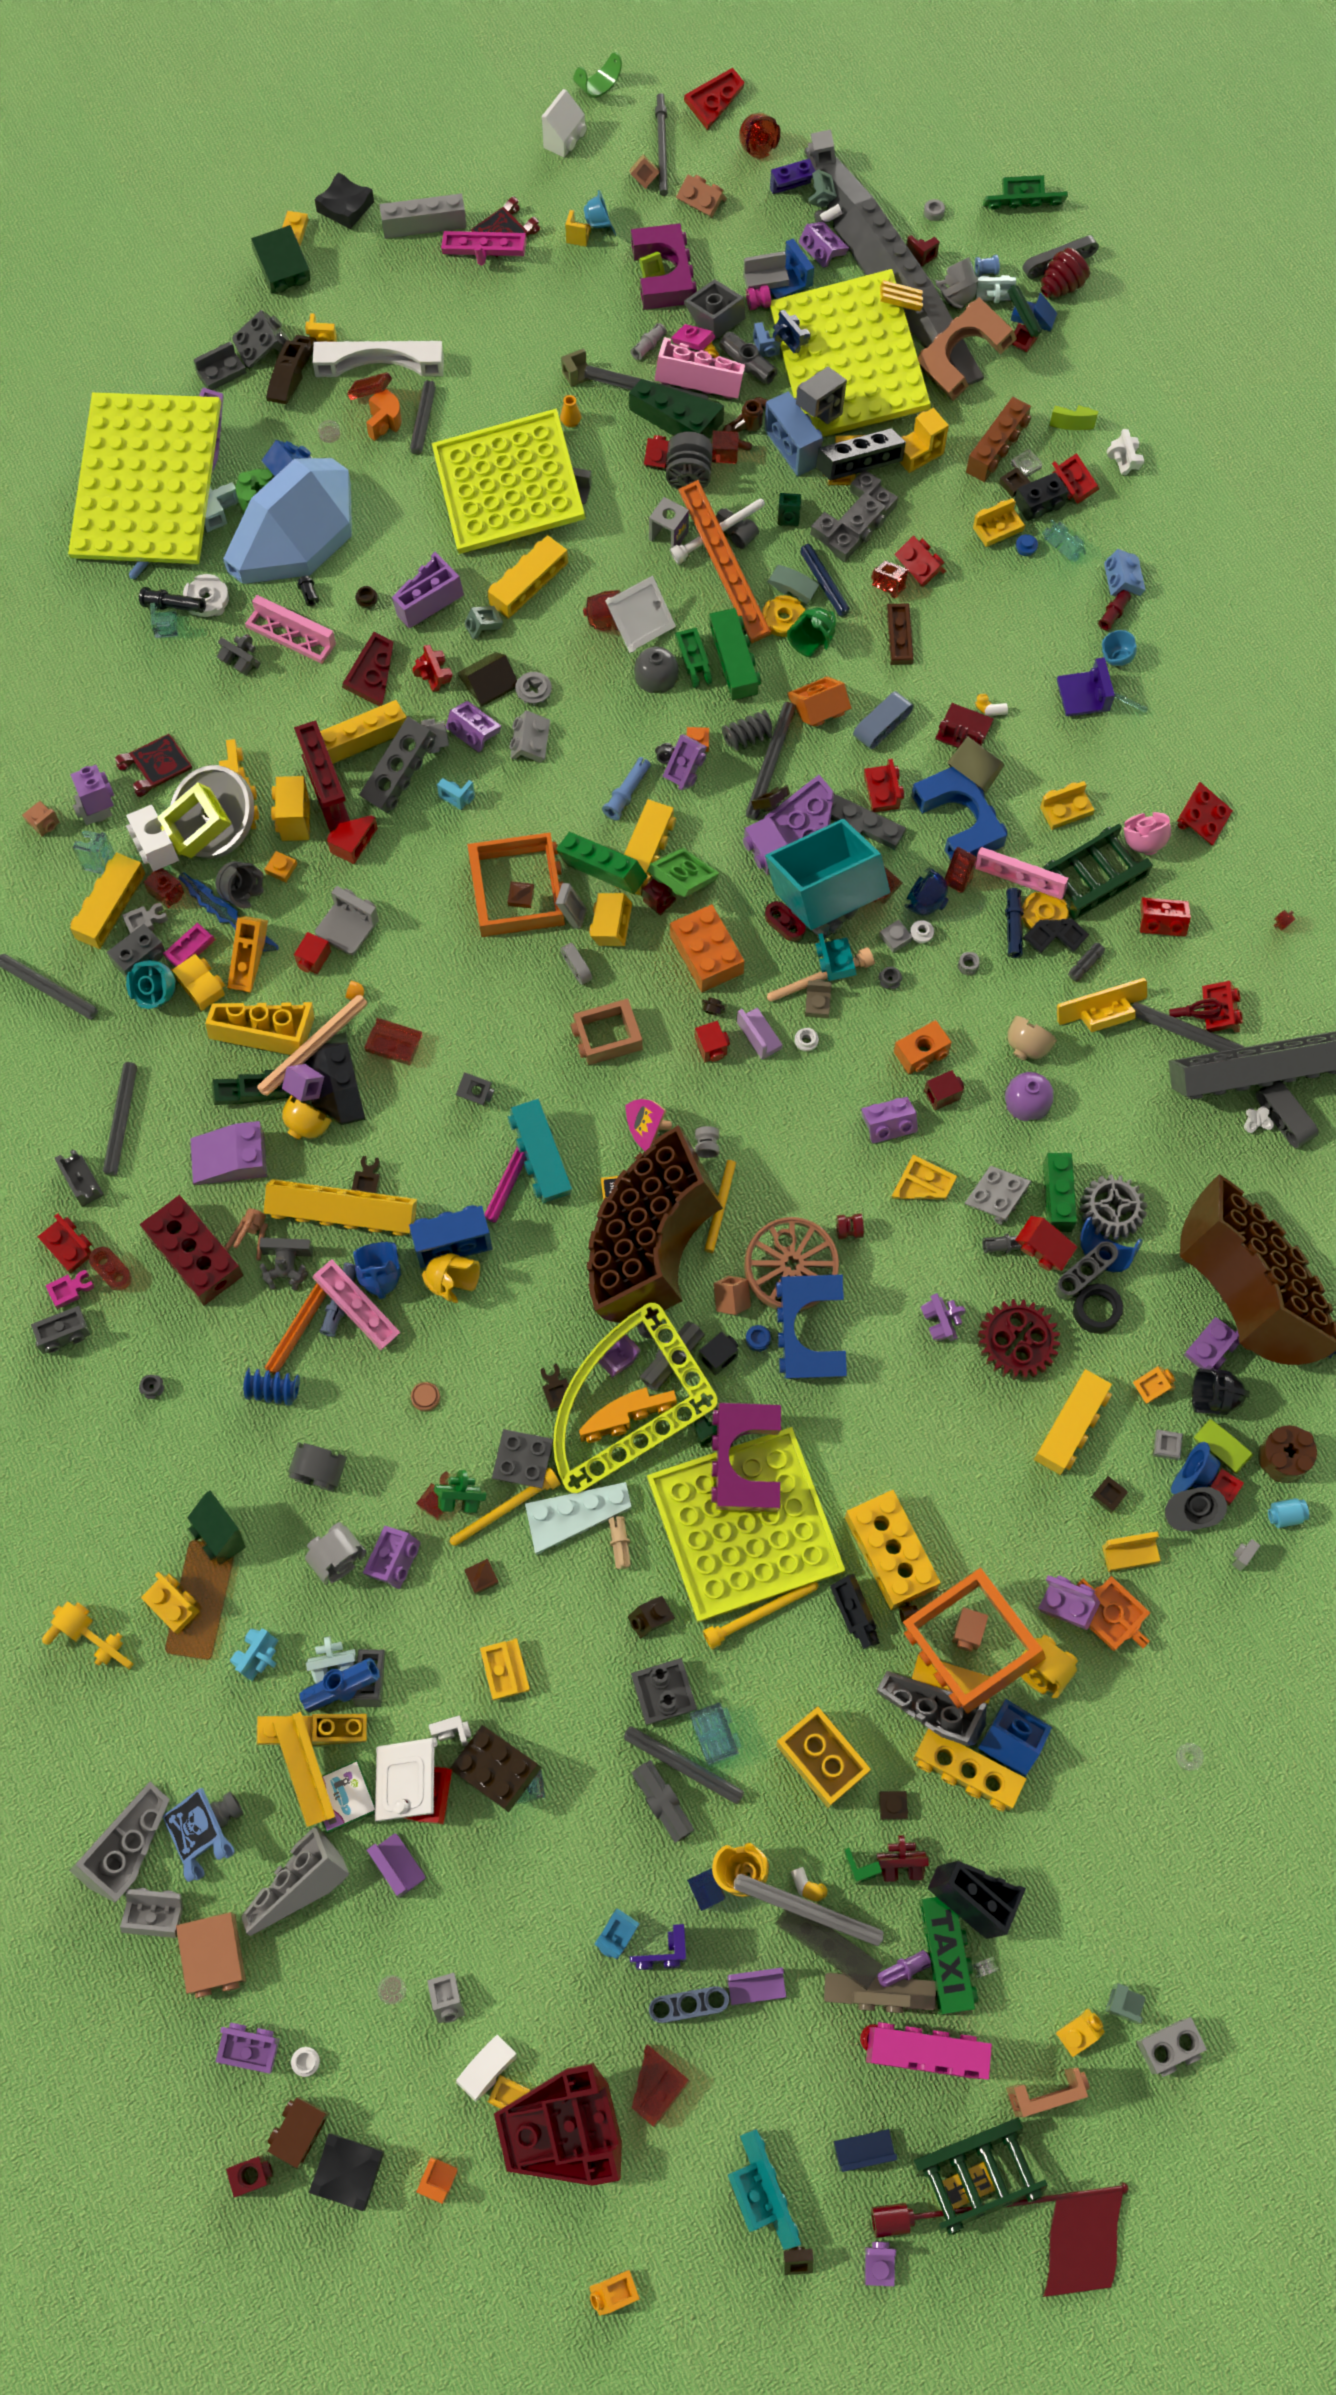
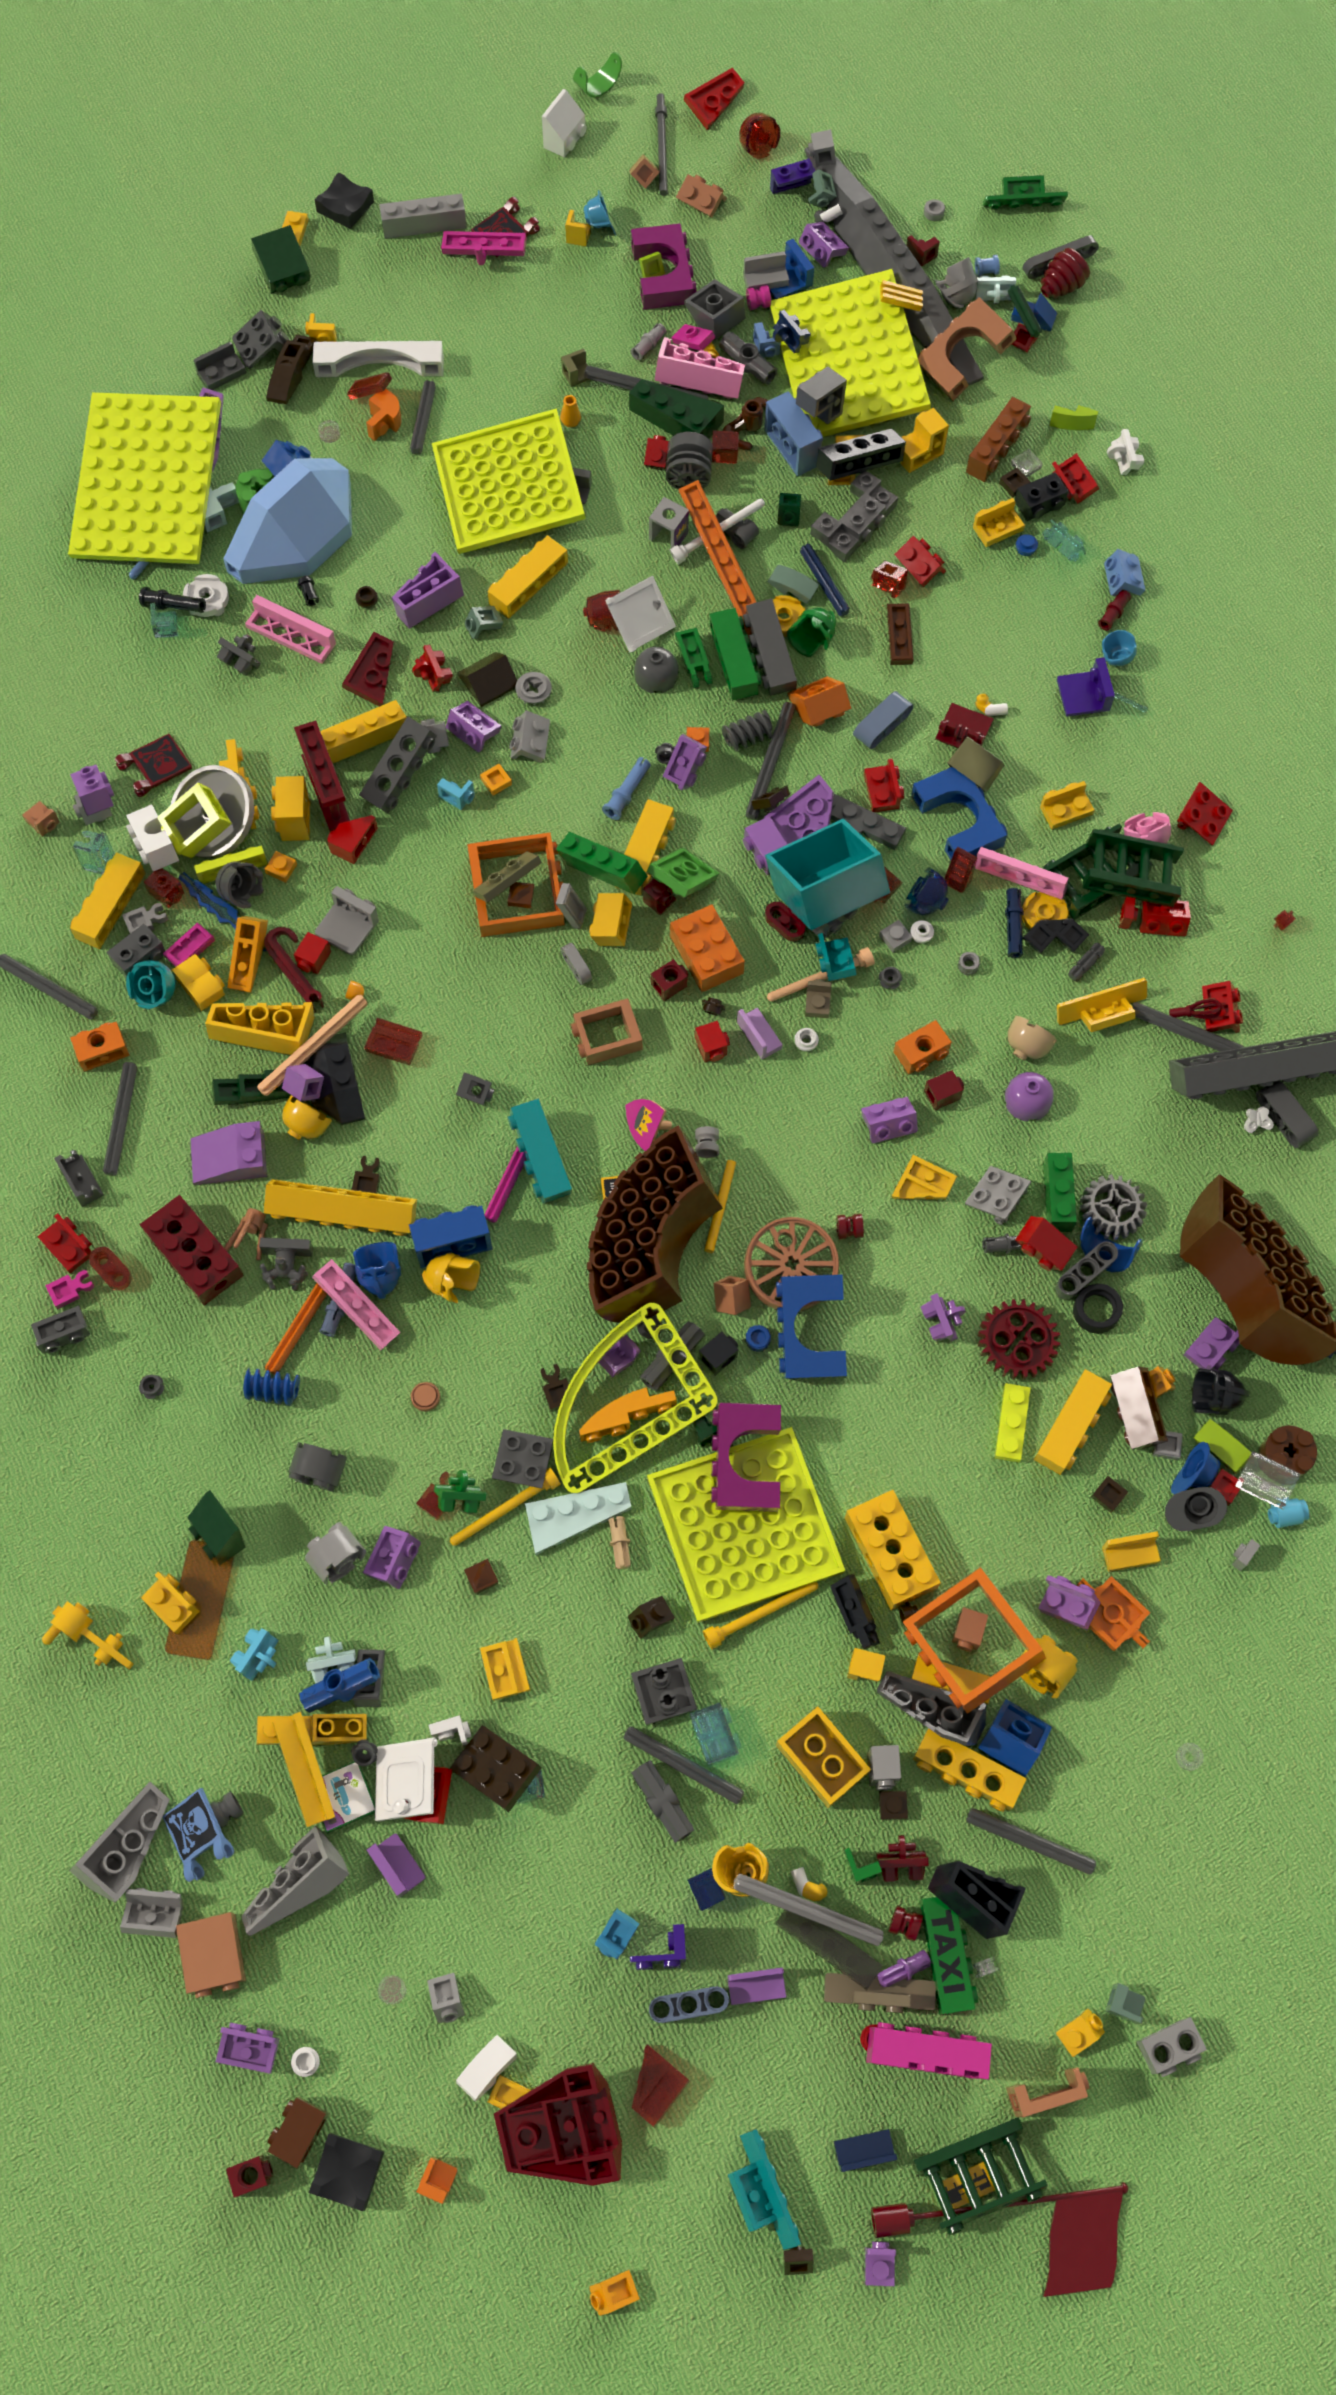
none -> orange brick [70,1021,130,1072]
none -> neon yellow plate [194,845,268,884]
none -> dark red piece [264,927,324,1013]
none -> dark grey plate [351,1740,378,1766]
none -> olive plate [473,851,542,902]
none -> light orange plate [480,764,512,796]
none -> dark red brick [651,959,689,1002]
none -> dark grey brick [743,598,797,696]
none -> yellow panel [847,1648,885,1682]
none -> light grey brick [867,1745,901,1791]
none -> dark red wheel [888,1905,923,1942]
none -> dark grey axle [966,1808,1096,1874]
none -> neon yellow plate [994,1383,1031,1463]
none -> dark green fence [1082,829,1184,907]
none -> brick [1111,1366,1168,1450]
none -> red plate [1119,897,1138,929]
none -> clear panel [1235,1452,1300,1510]

